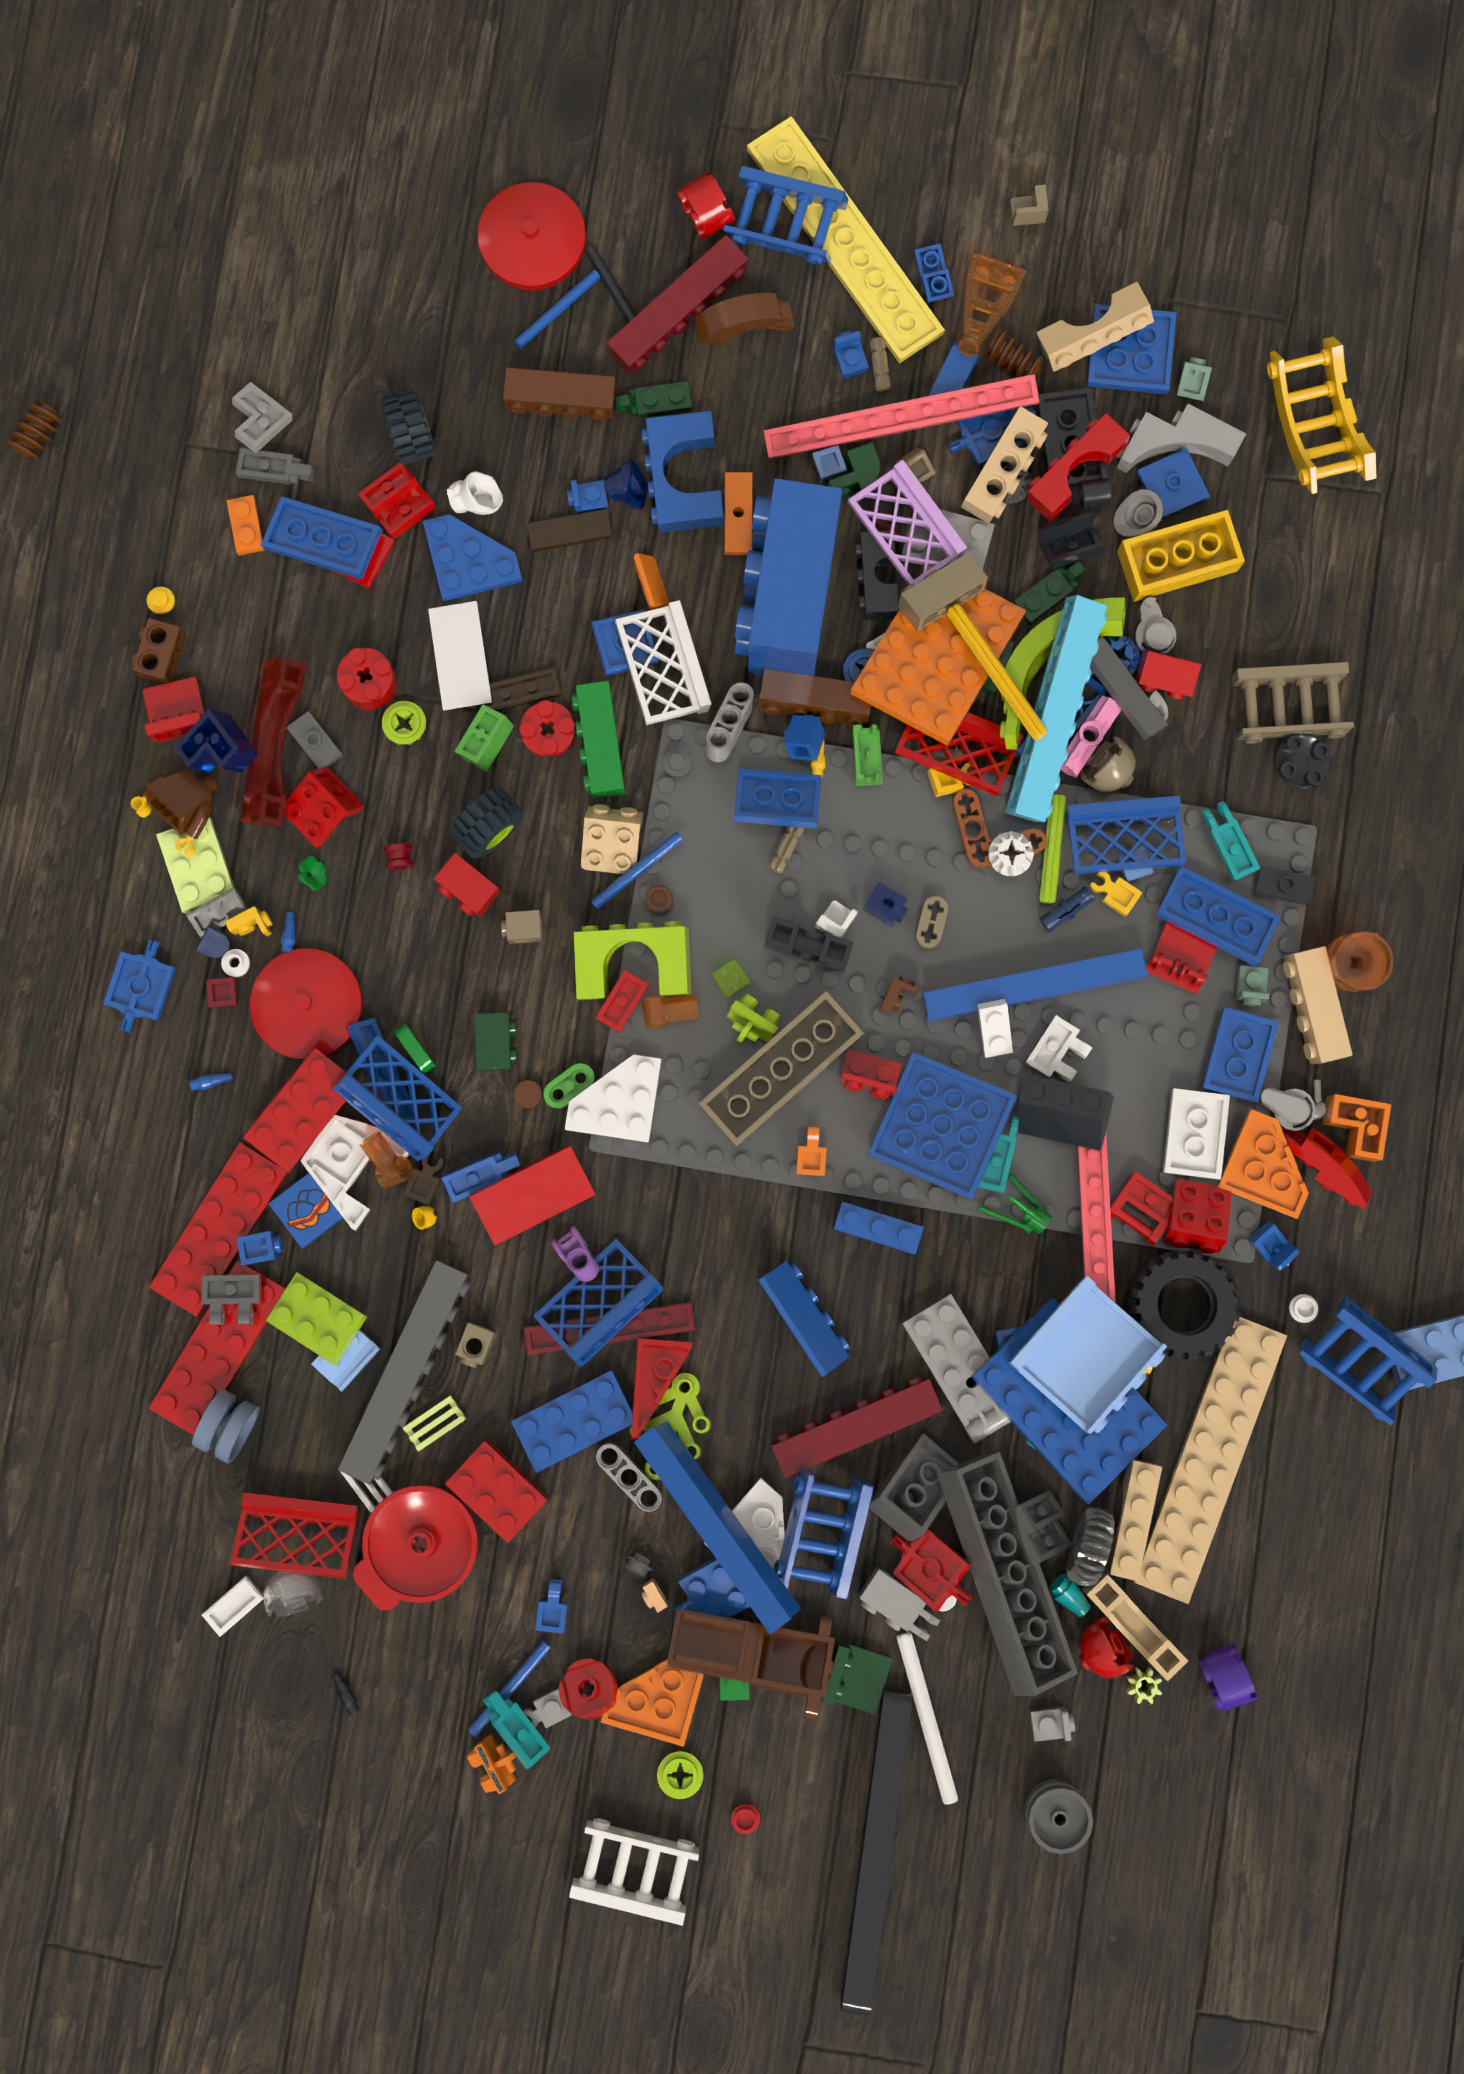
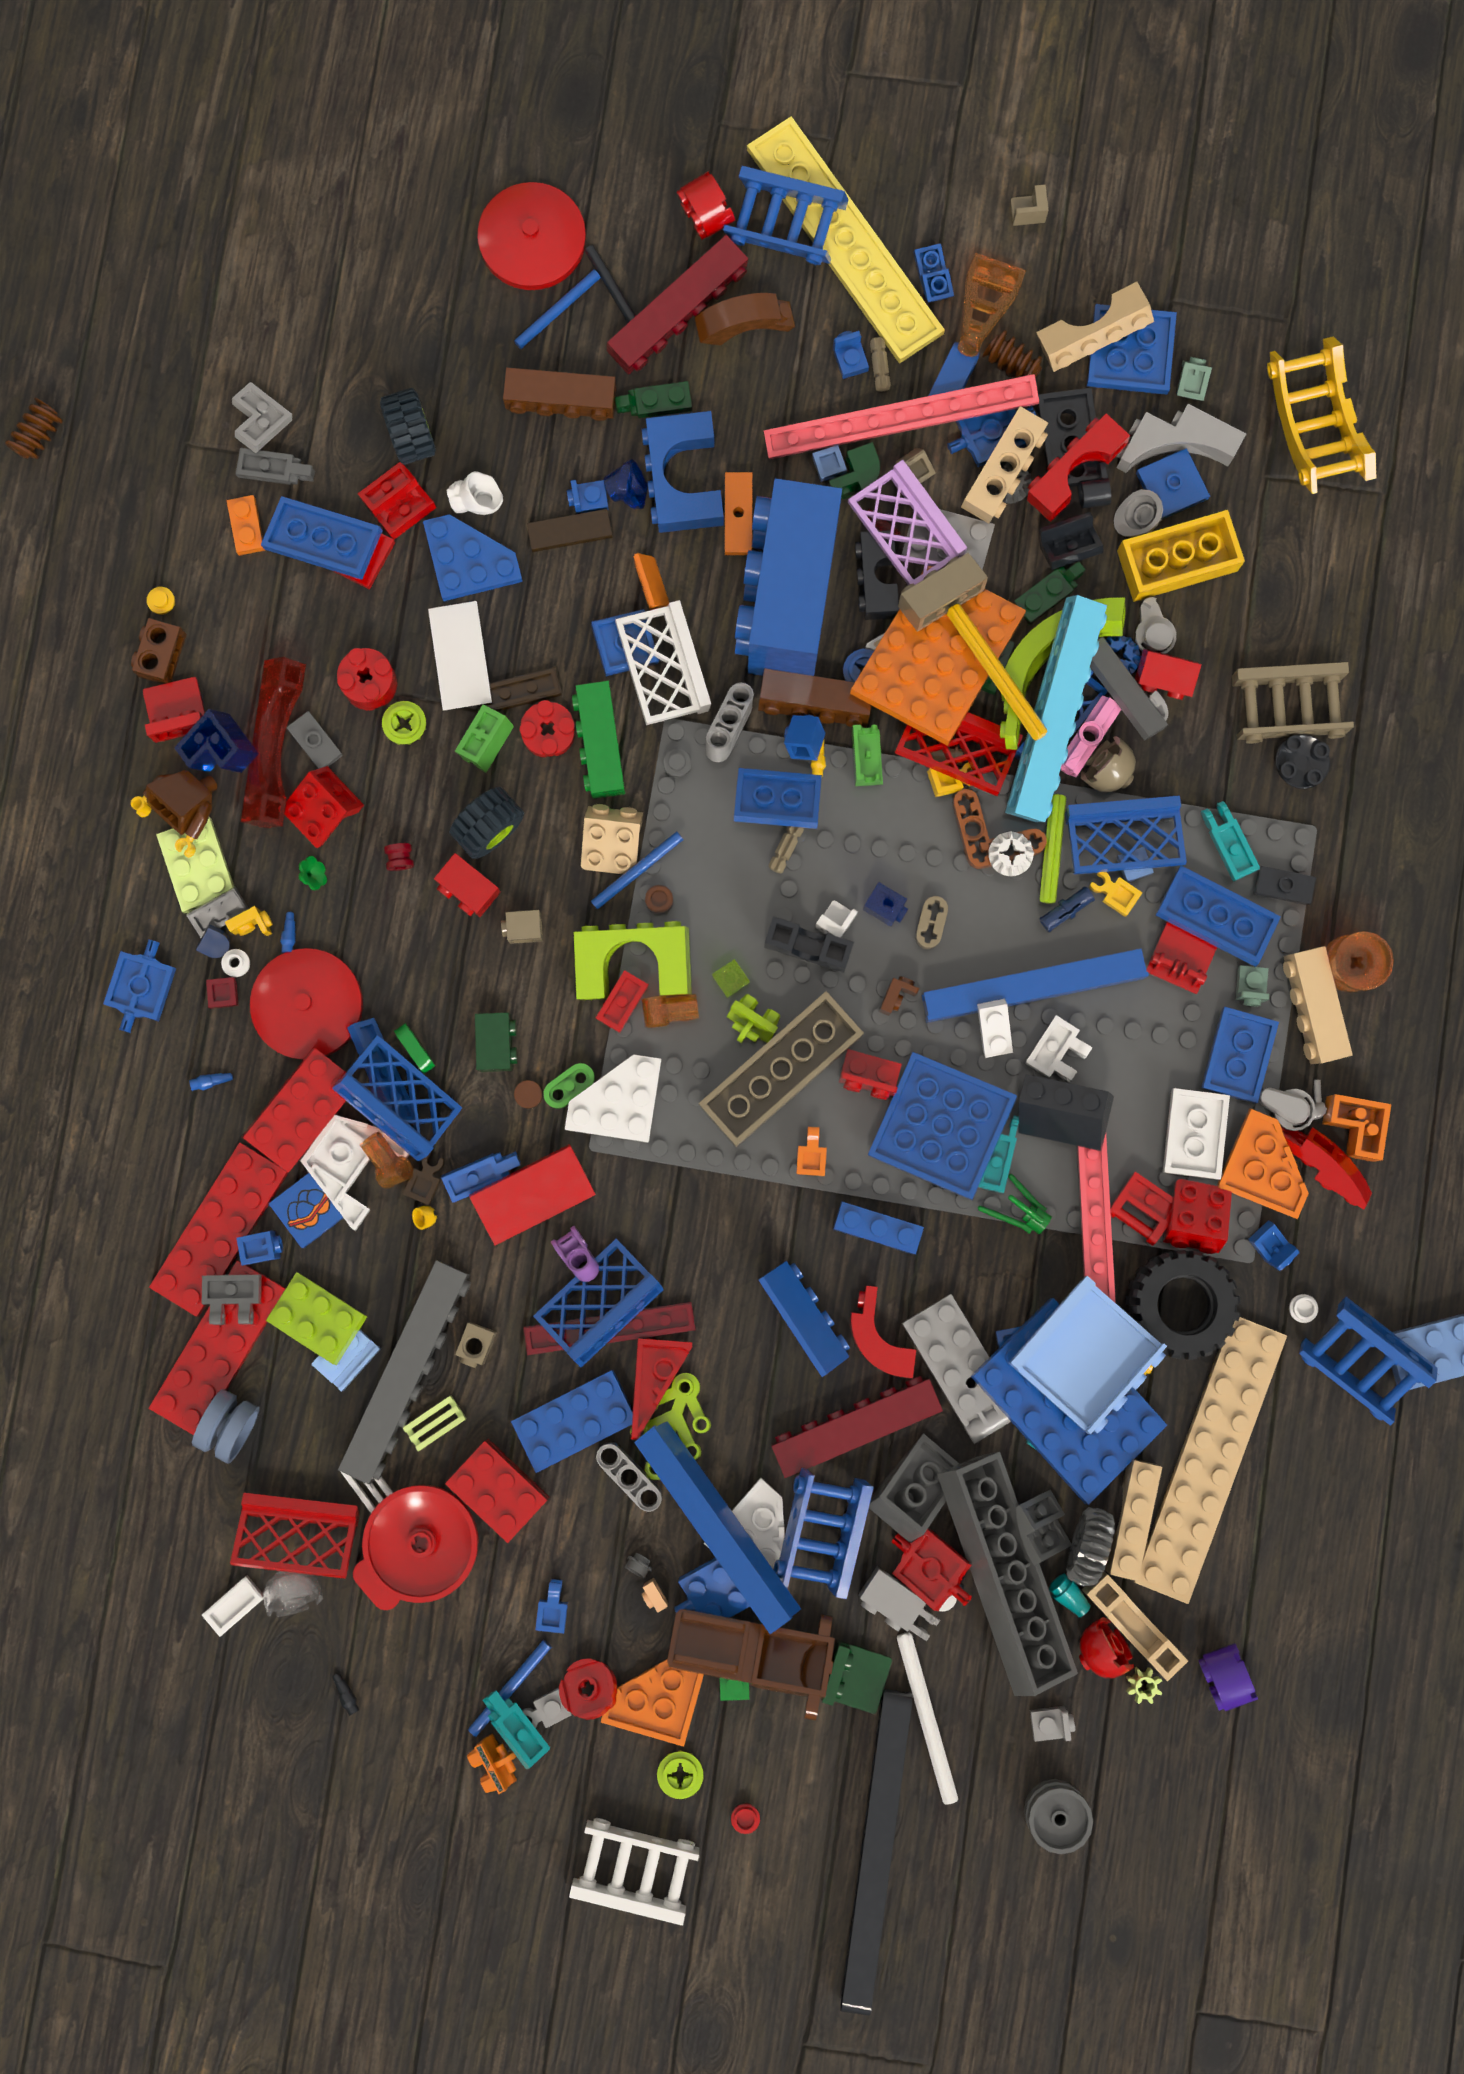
none -> red arch [850,1286,916,1378]

